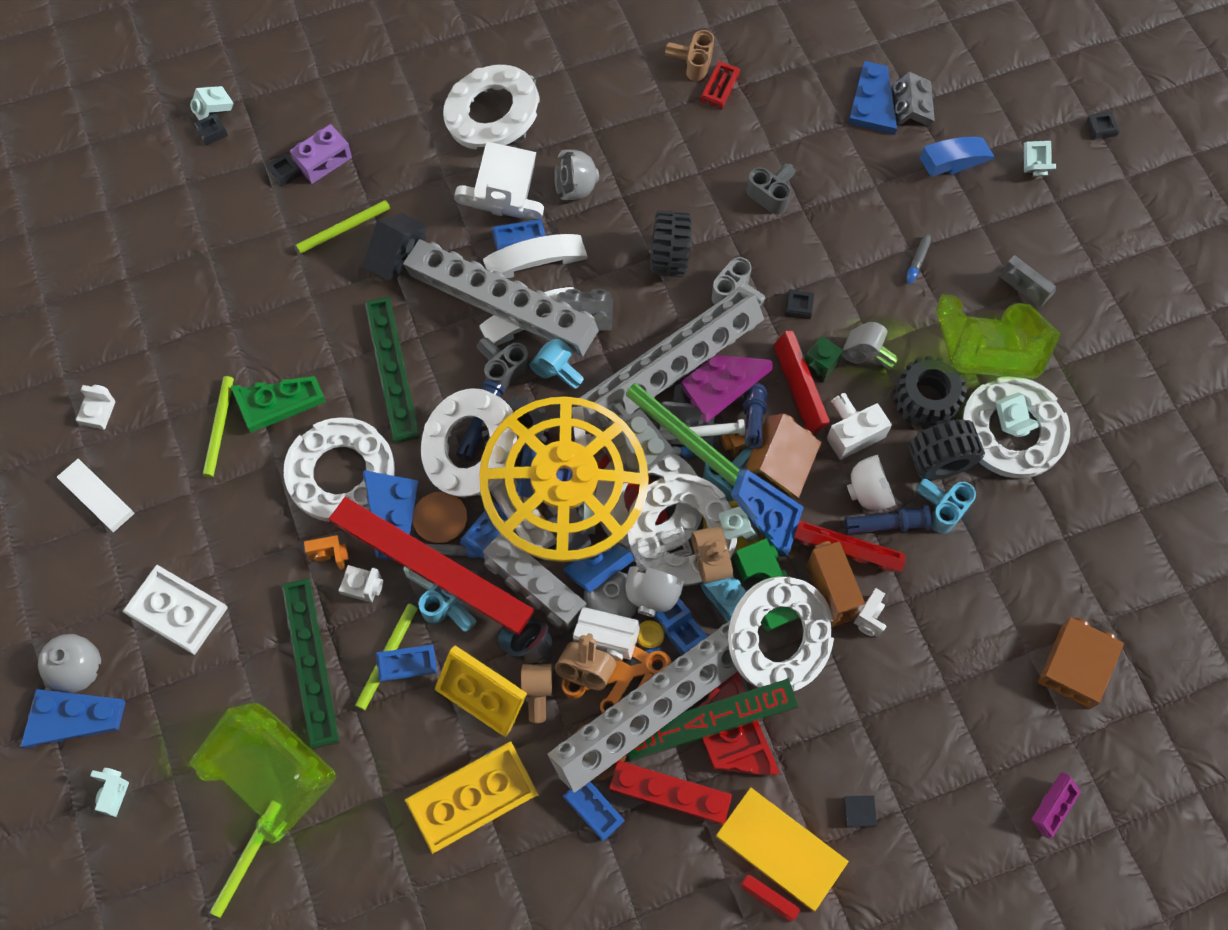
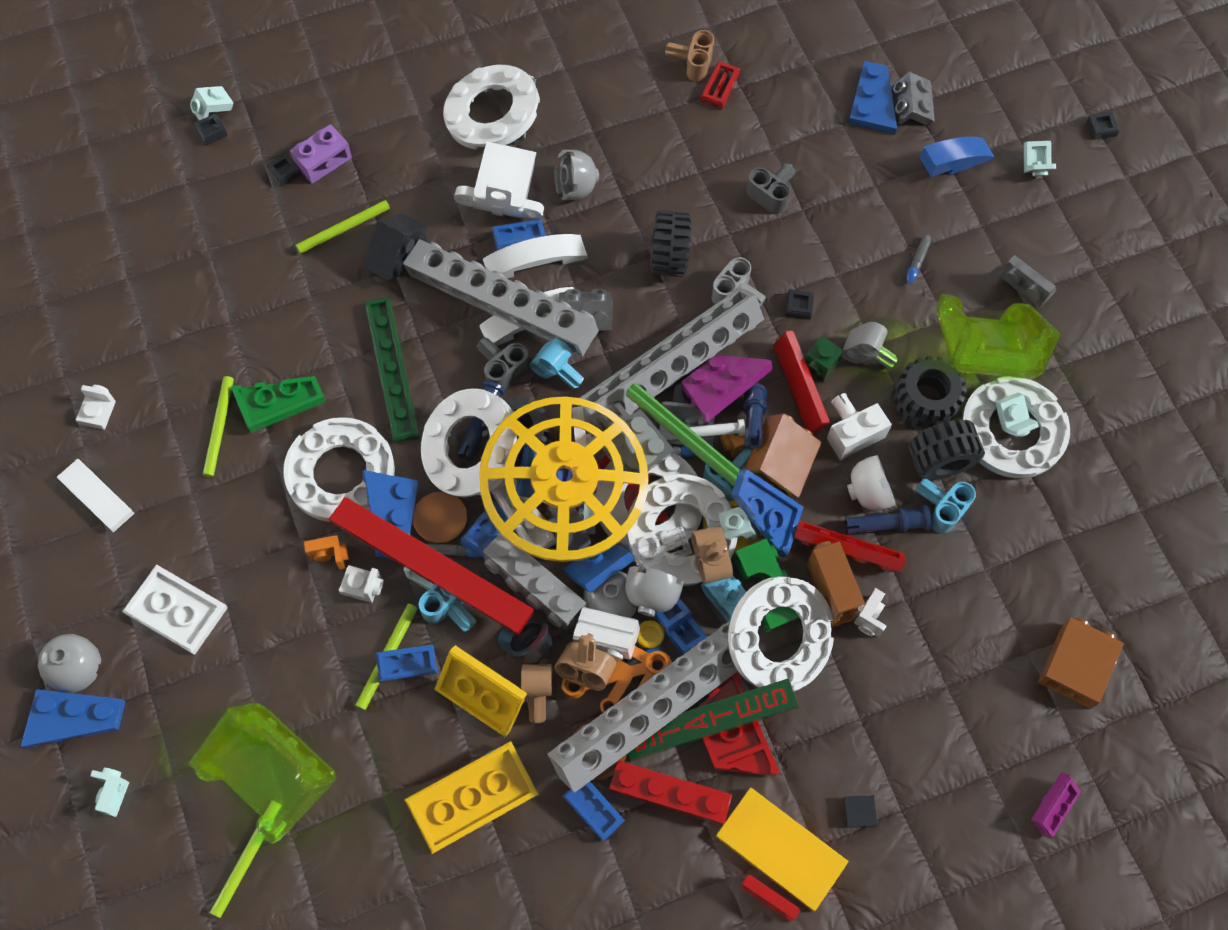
dark green tile [281,578,340,750] -> none

